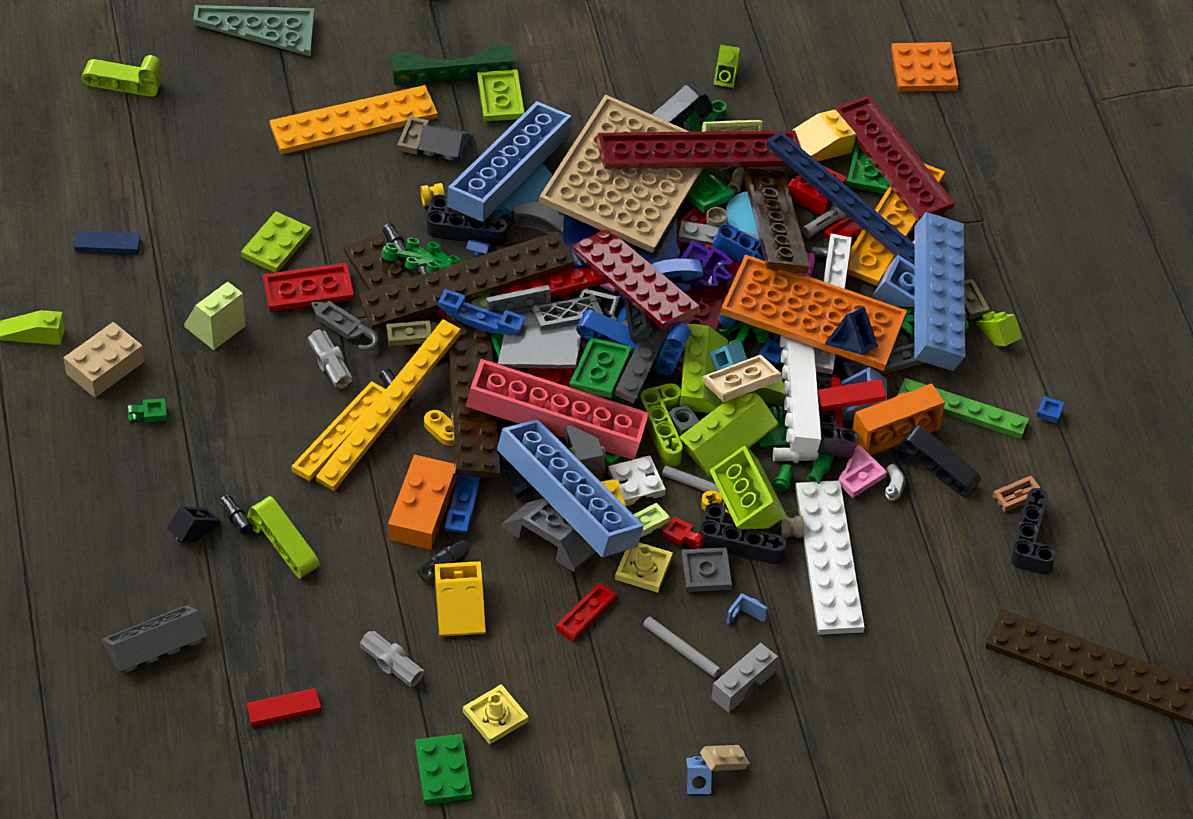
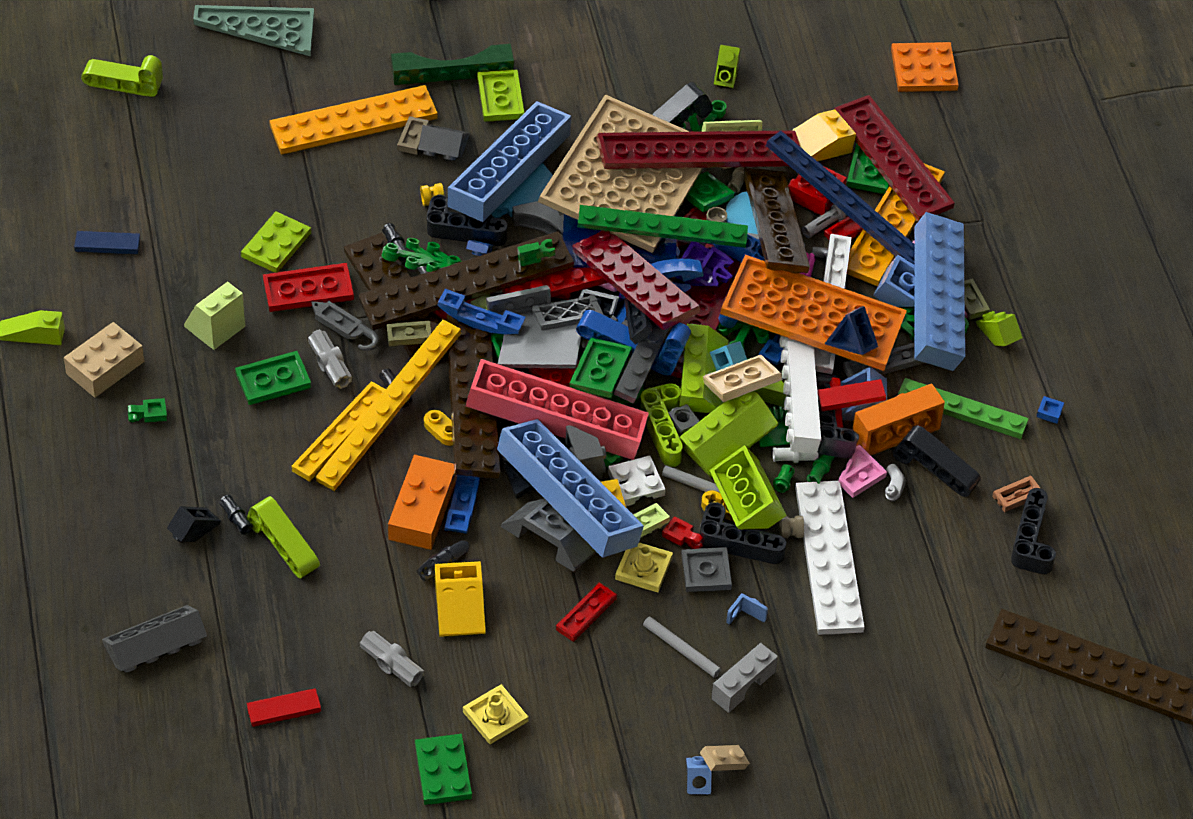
none -> green plate [235,351,311,405]
none -> green plate [517,239,555,267]
none -> green plate [577,205,748,248]

